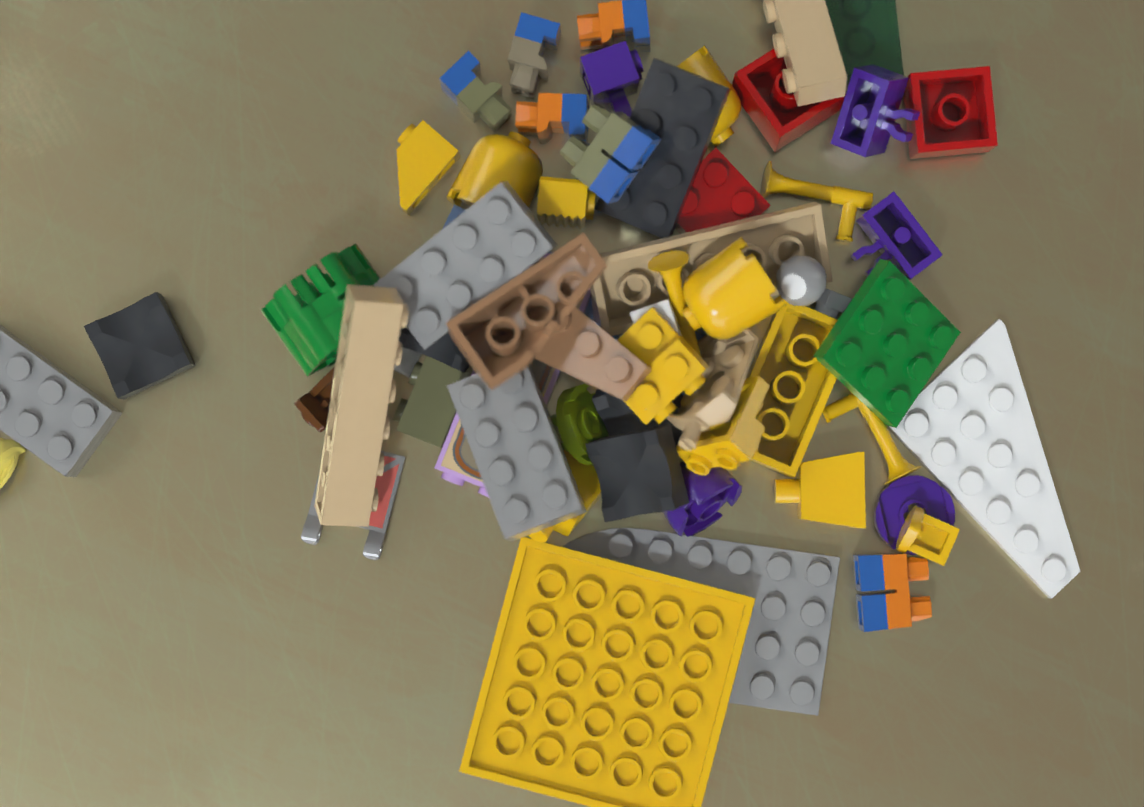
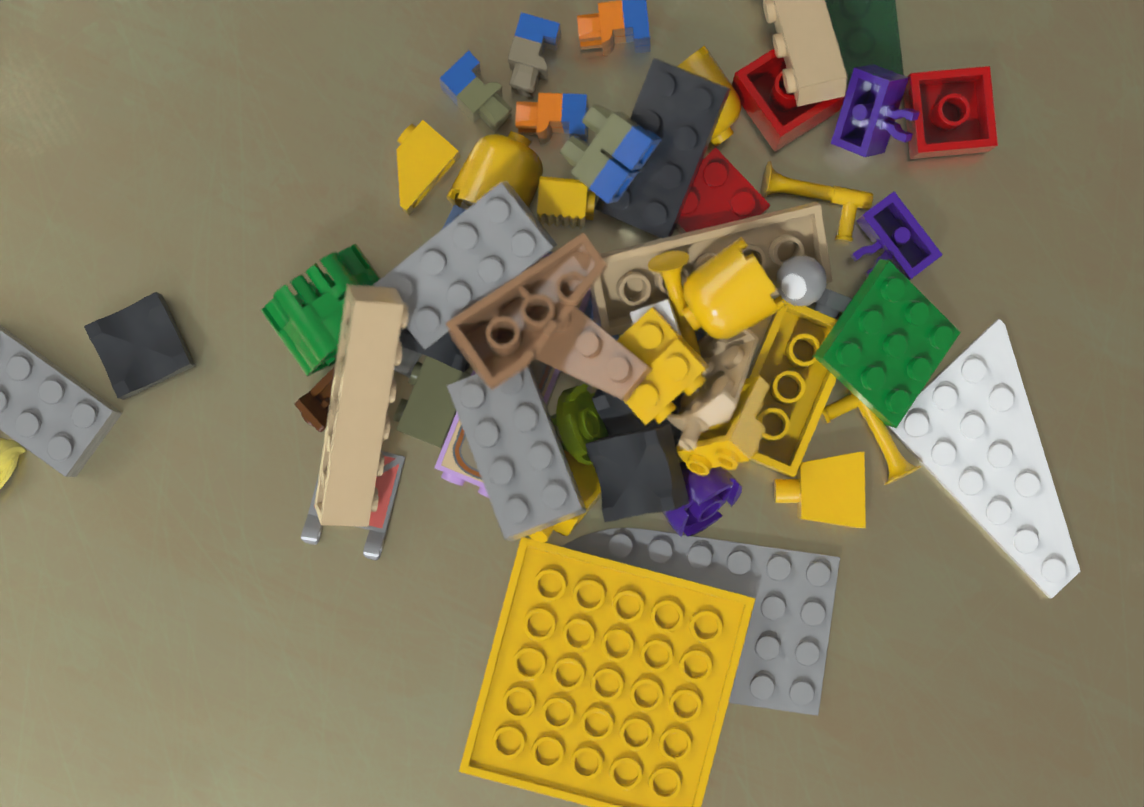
dark purple brick [580,41,644,118] -> none
hips [853,553,932,632] -> none
dark purple plate [873,475,955,555] -> none
yellow tile [896,505,960,566] -> none

